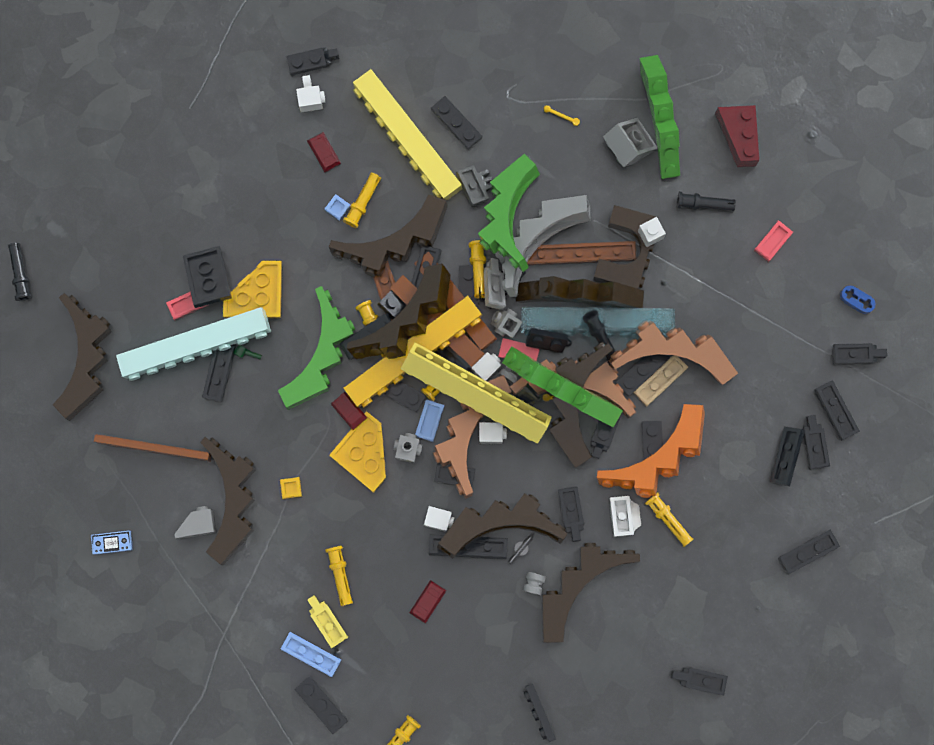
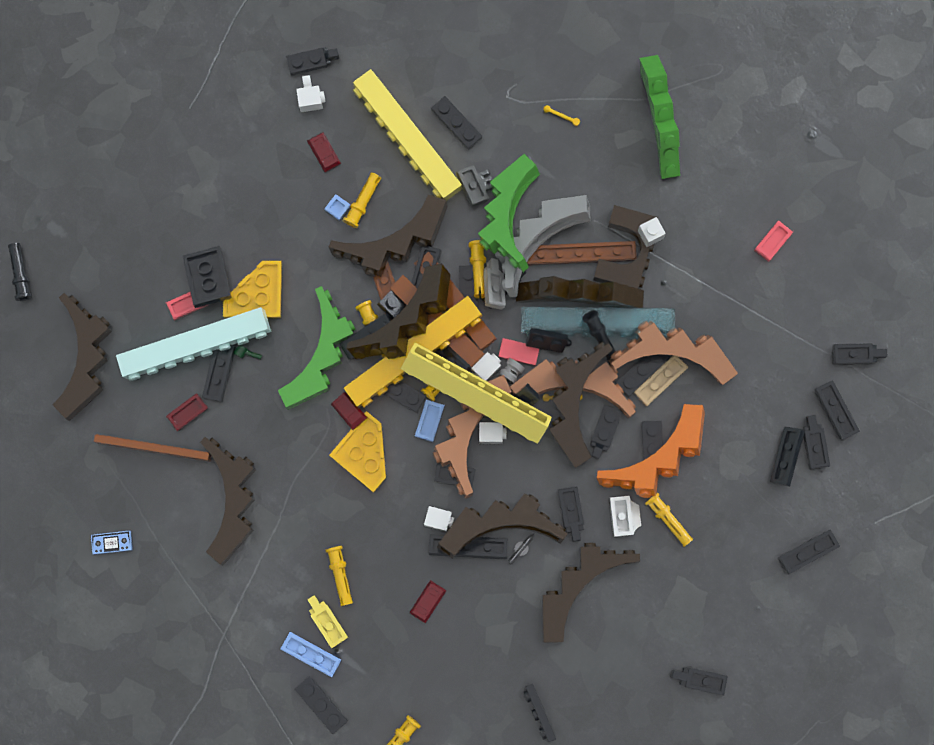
light grey slope [174,506,216,539] -> none
yellow tile [280,477,302,499] -> none
light grey brick [394,433,423,464] -> none
light grey brick [490,308,522,338] -> none
bright green arch [502,346,623,427] -> none
light grey wheel [523,572,546,596] -> none
light grey slope [603,118,657,167] -> none
black pin [677,191,736,211] -> none
dark red wedge [715,105,759,167] -> none
blue beam [840,286,875,314] -> none
none -> dark red tile [166,393,208,431]

